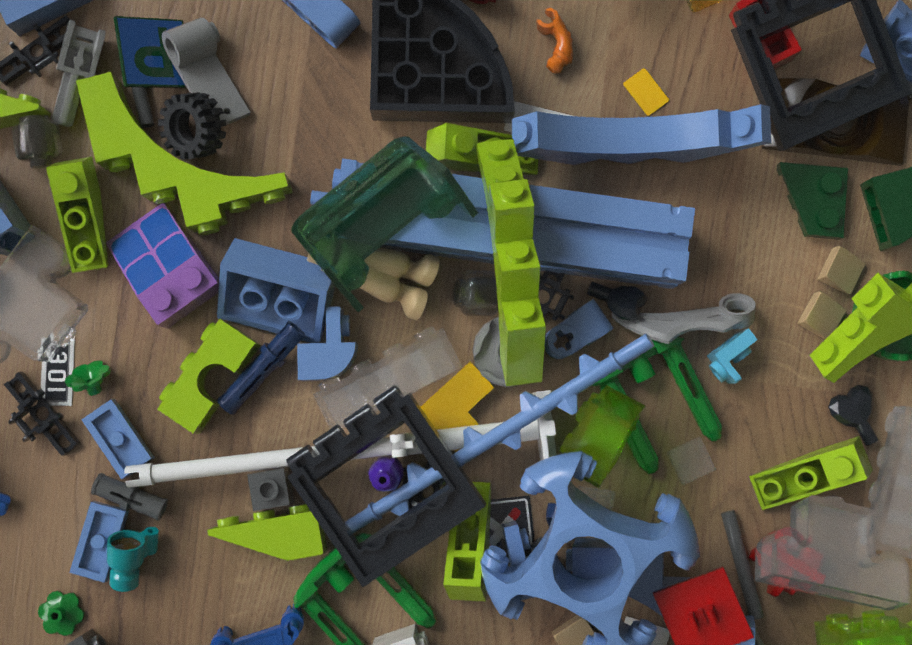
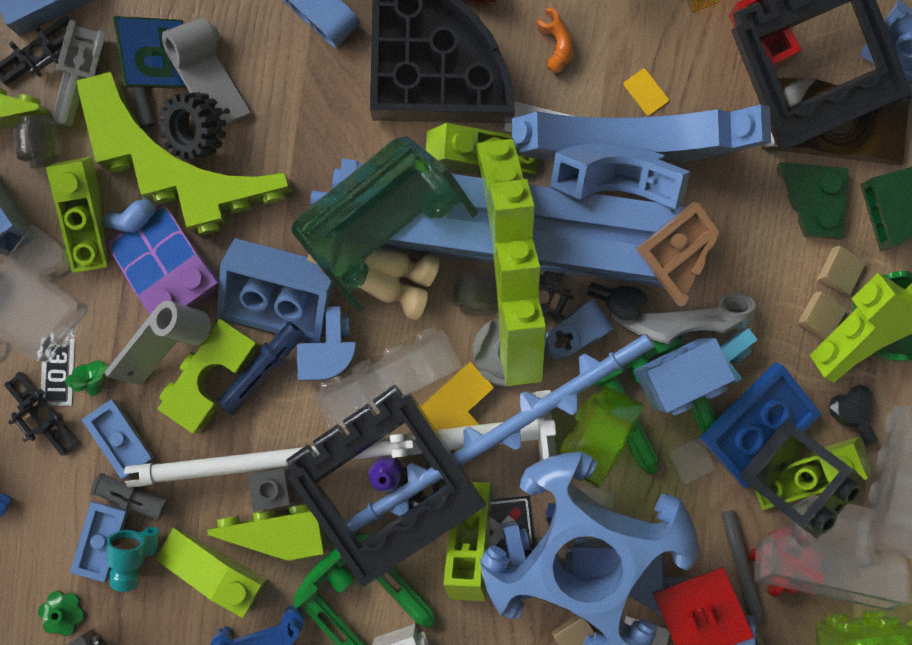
none -> medium blue arm [103,199,155,233]
none -> light grey door [105,300,211,385]
none -> lime slope [155,527,268,618]
none -> medium blue arch [550,144,690,209]
none -> medium blue brick [633,338,736,415]
none -> medium nougat wing [635,202,720,306]
none -> blue plate [699,362,822,489]
none -> black window [739,419,866,539]

